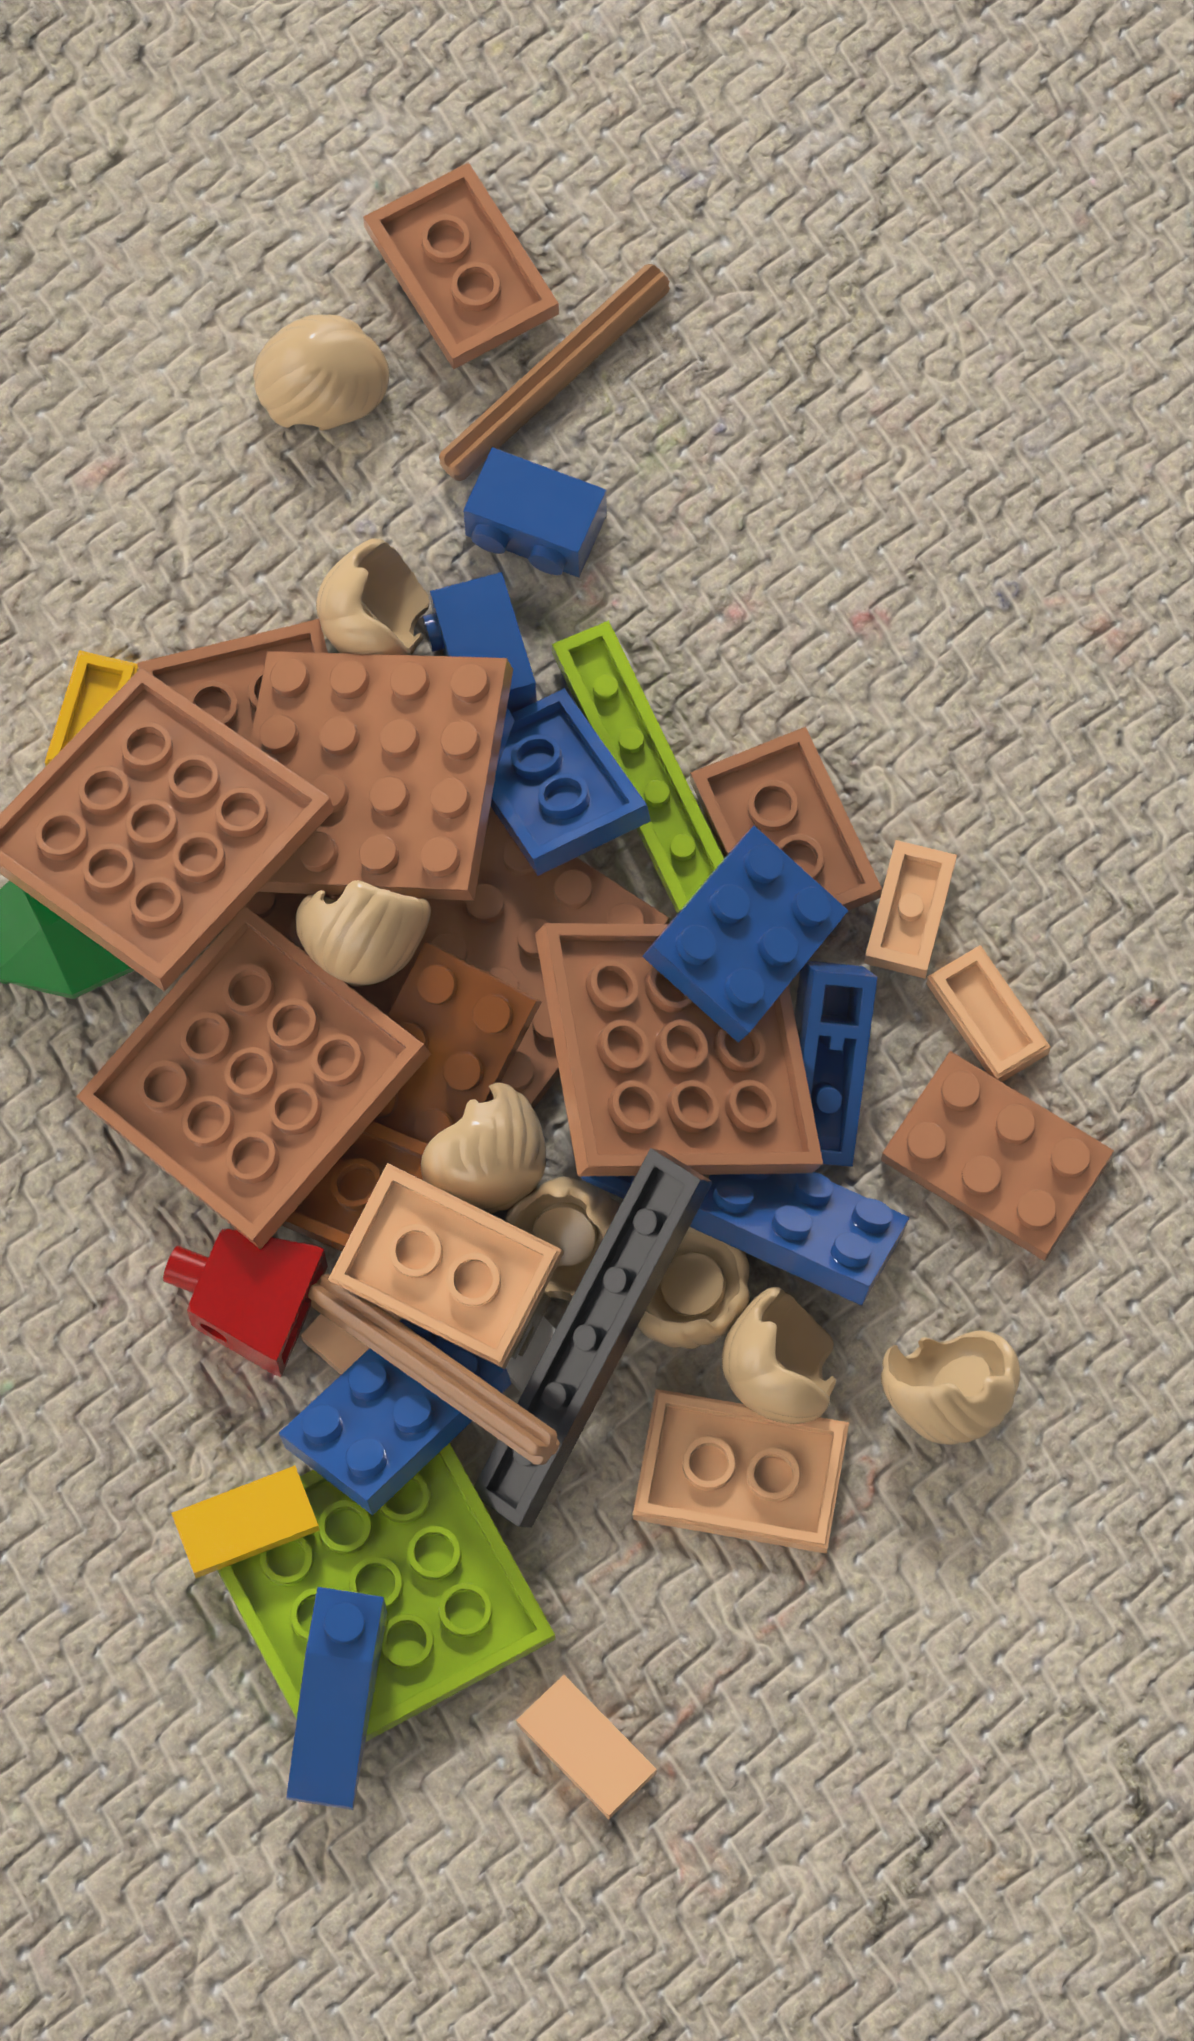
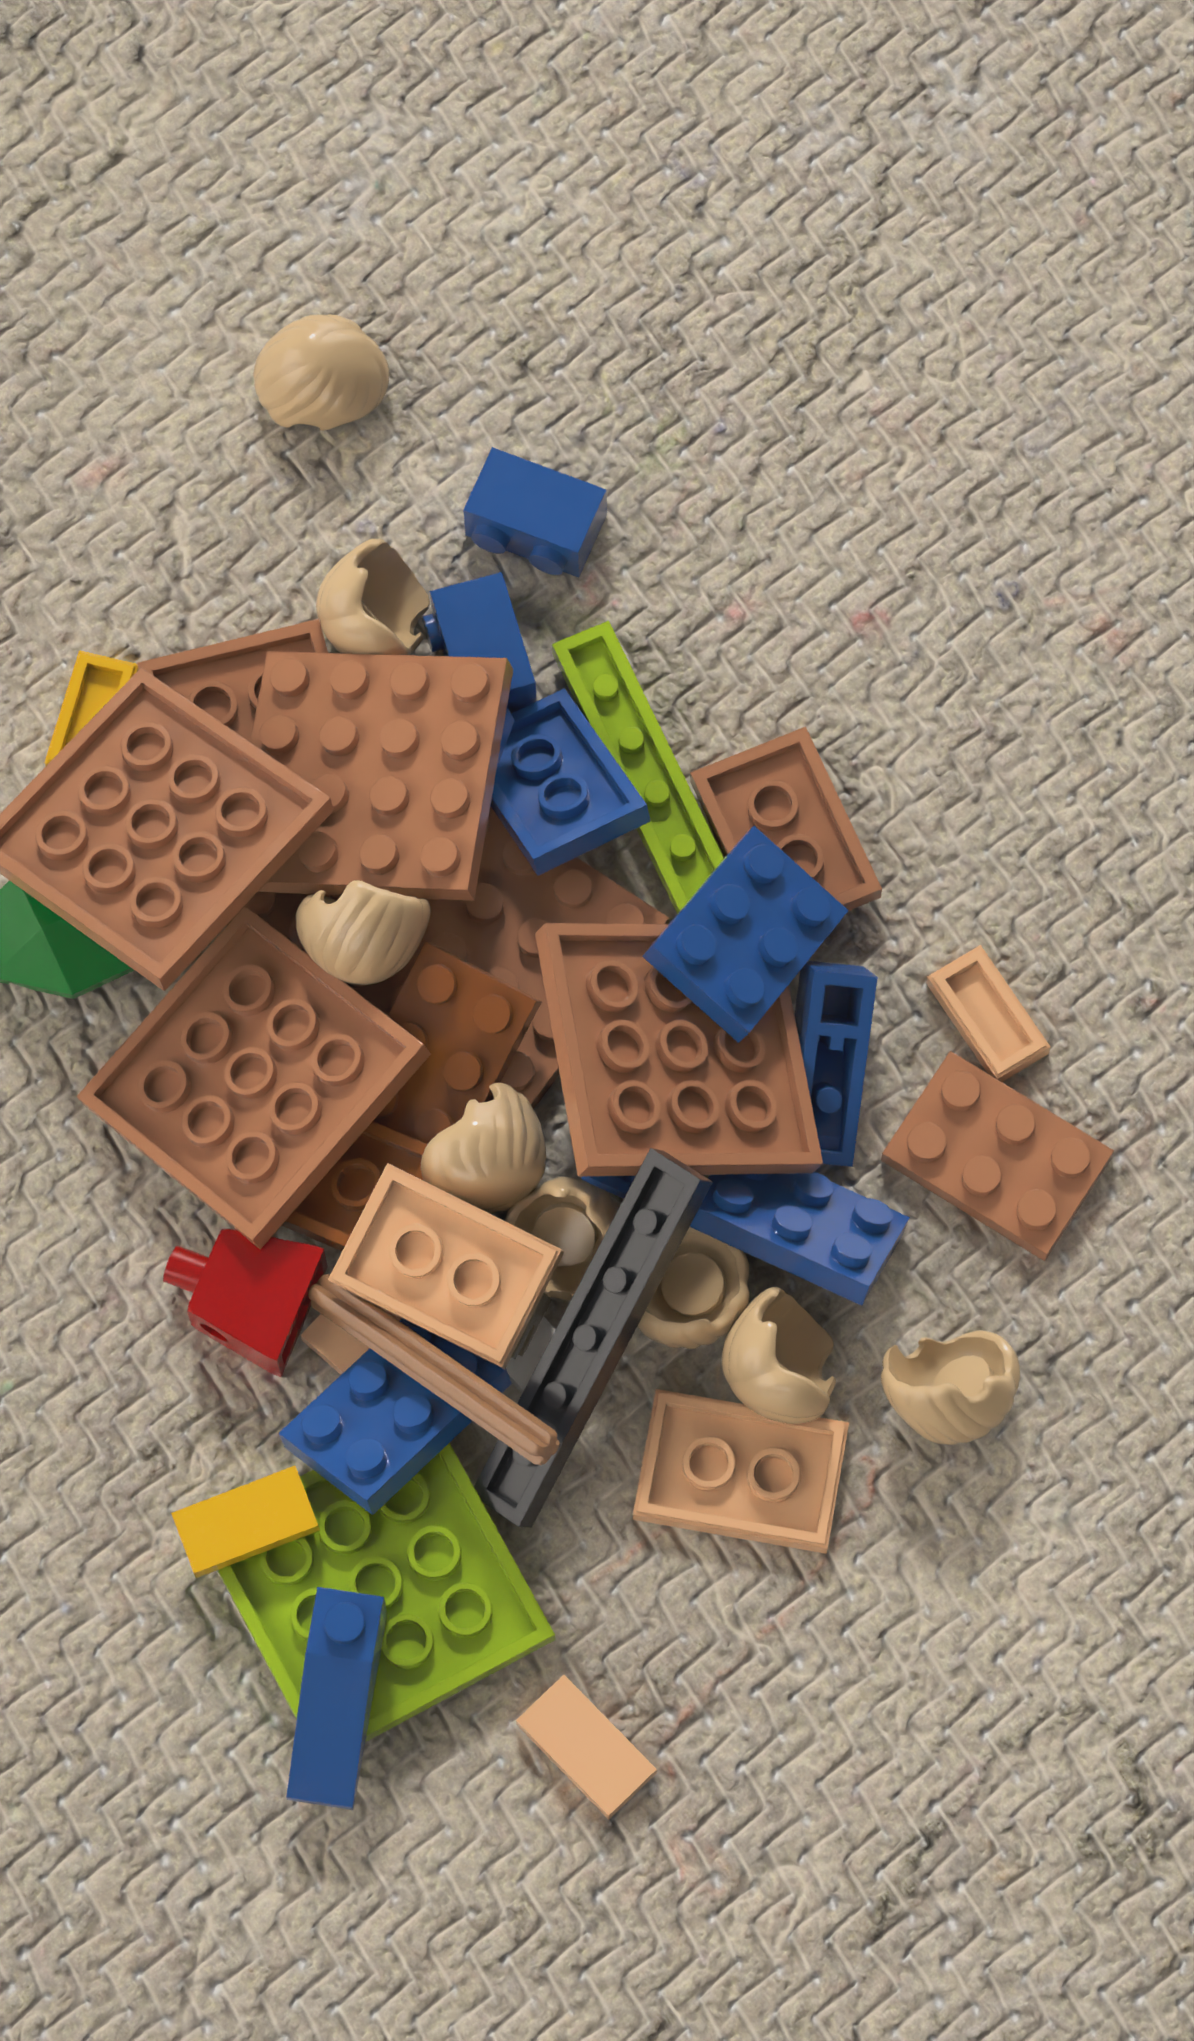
nougat plate [363,162,559,370] -> none
medium nougat axle [439,264,670,481] -> none
light nougat plate [864,840,957,979] -> none

